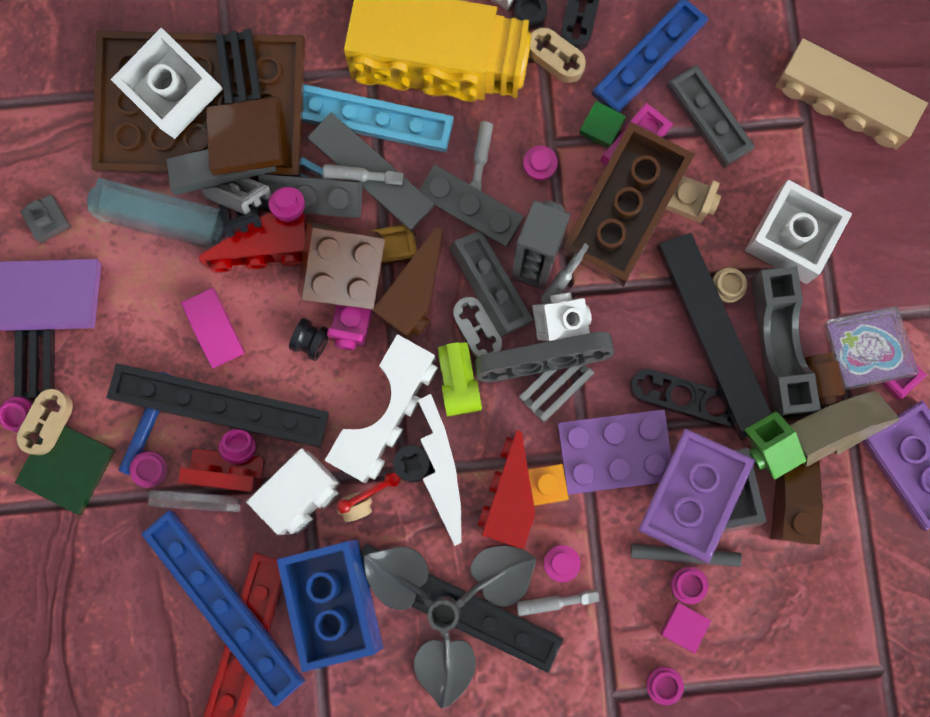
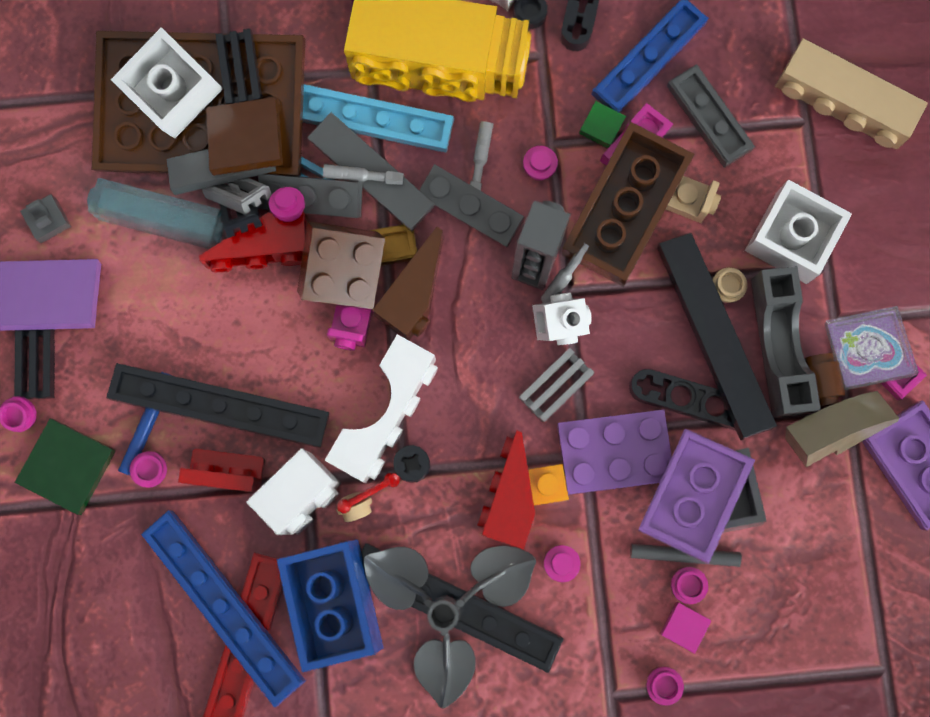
tan beam [17,389,73,455] -> none
clear tile [148,490,241,512] -> none
dark pink slope [181,287,245,369] -> none
dark pink plate [219,429,256,464] -> none
black wheel [289,318,329,361] -> none
white slope [418,394,462,546] -> none
lime piece [438,342,482,417] -> none
dark grey plate [449,231,533,337] -> none
light grey beam [453,297,502,358] -> none
dark grey beam [474,332,614,383] -> none
light grey piece [516,590,599,616] -> none
tan beam [529,28,586,83] -> none
bright green brick [745,411,806,480] -> none
reddish brown slope [771,461,823,545] -> none

